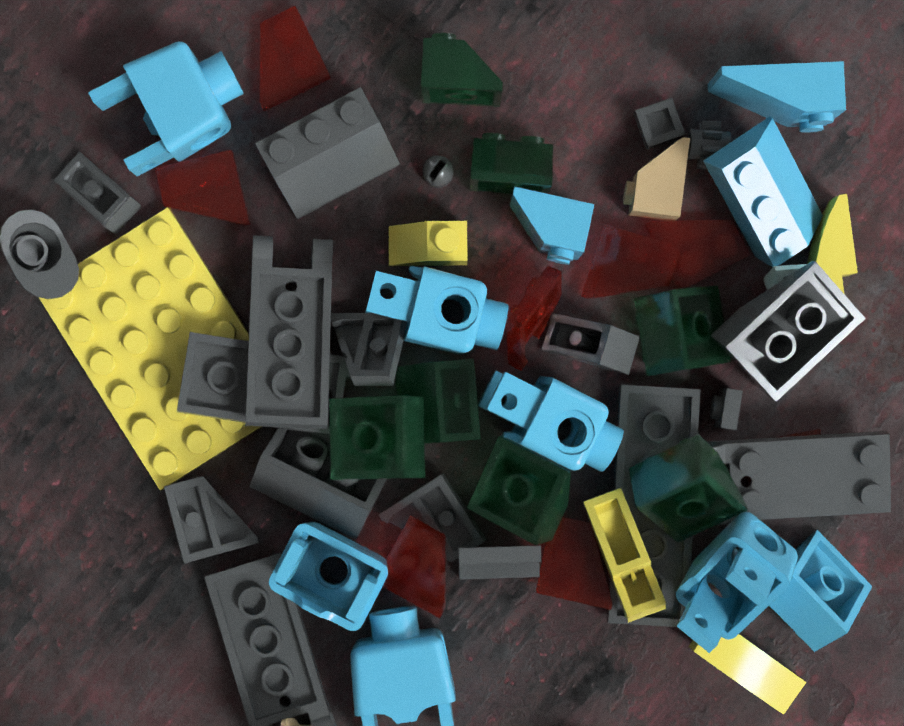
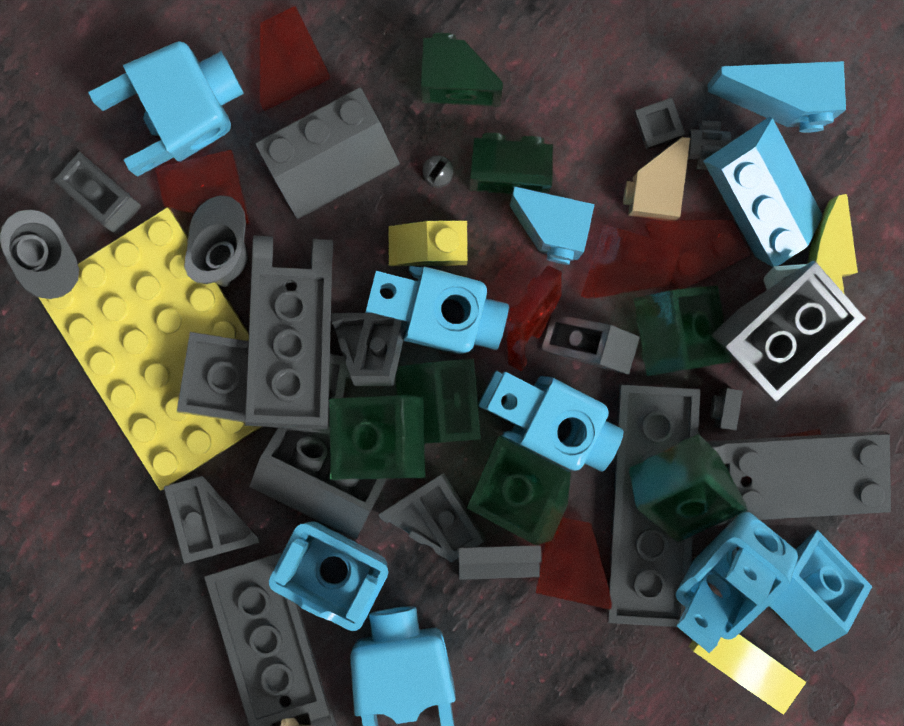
clear red wing [382,515,446,618] -> none
light yellow slope [584,488,666,623] -> none
none -> dark grey piece [184,195,248,287]

